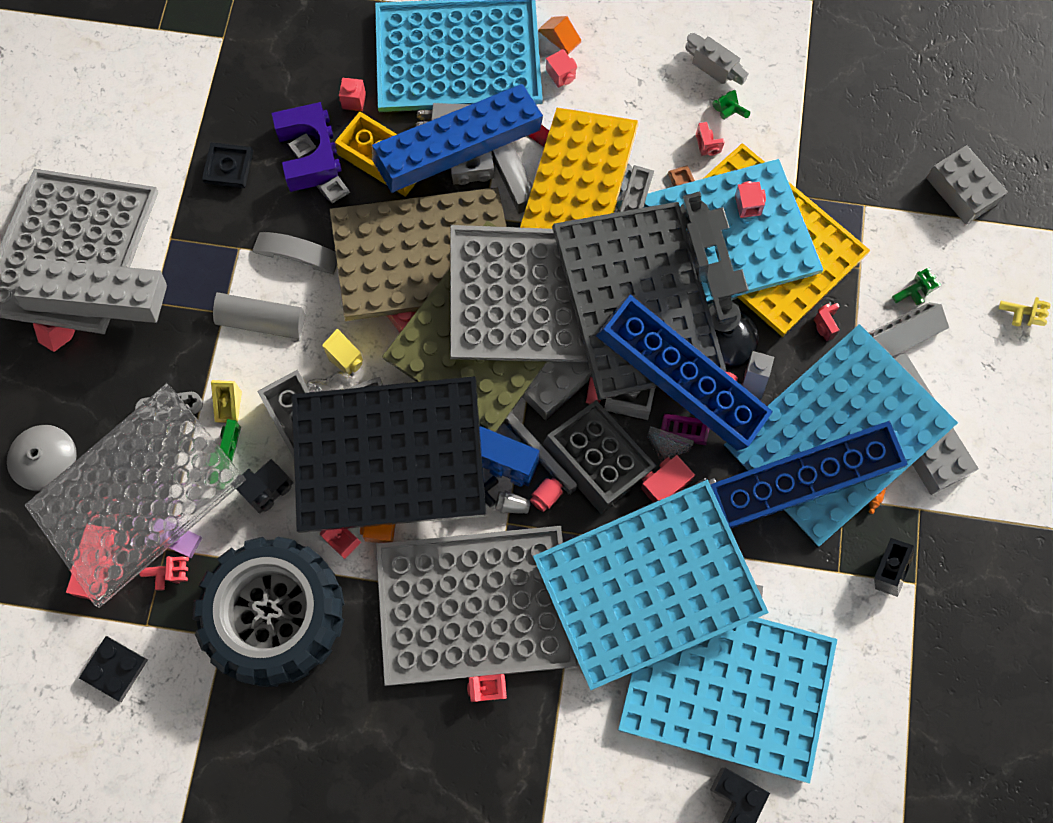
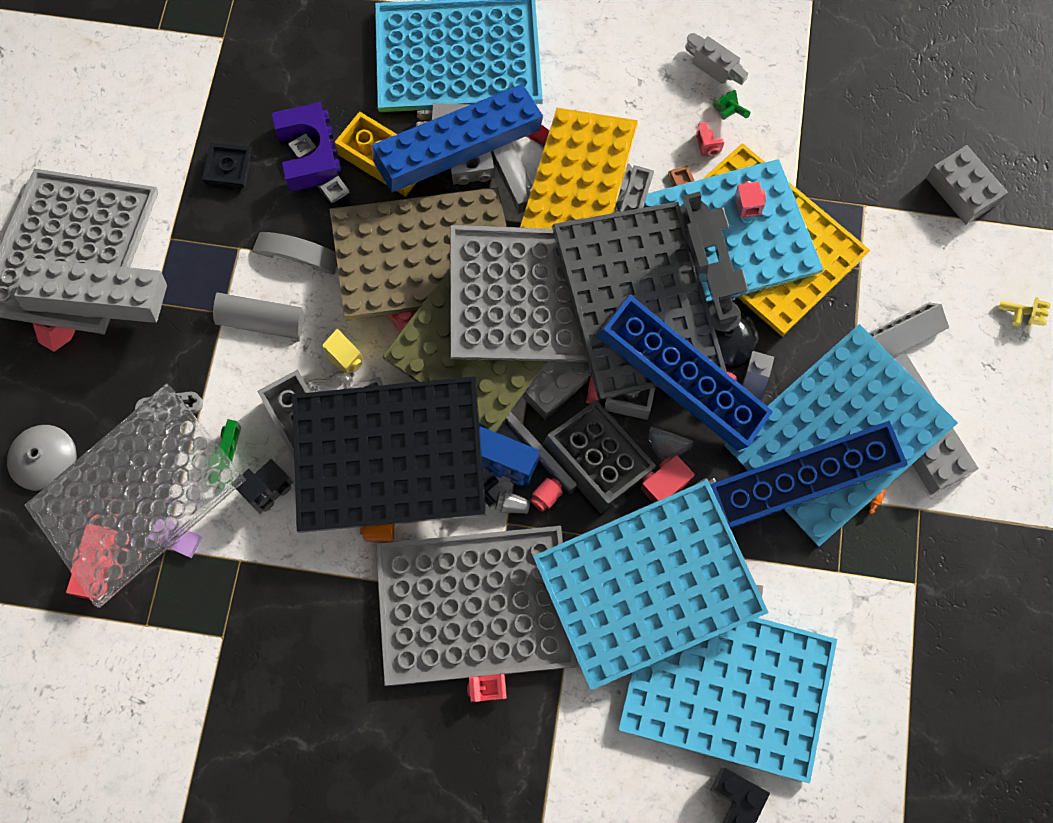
black plate [79,636,148,702] -> none
coral arm [139,556,189,590] -> none
wheel [192,537,345,687] -> none
light yellow slope [211,380,242,423] -> none
coral bracket [320,529,361,559] -> none
coral brick [339,78,366,111] -> none
orange slope [538,16,581,55] -> none
coral brick [546,49,577,88] -> none
magenta slope [660,414,709,445] -> none
coral bracket [814,303,839,341] -> none
black brick [874,538,914,597] -> none
green arm [892,267,942,307] -> none

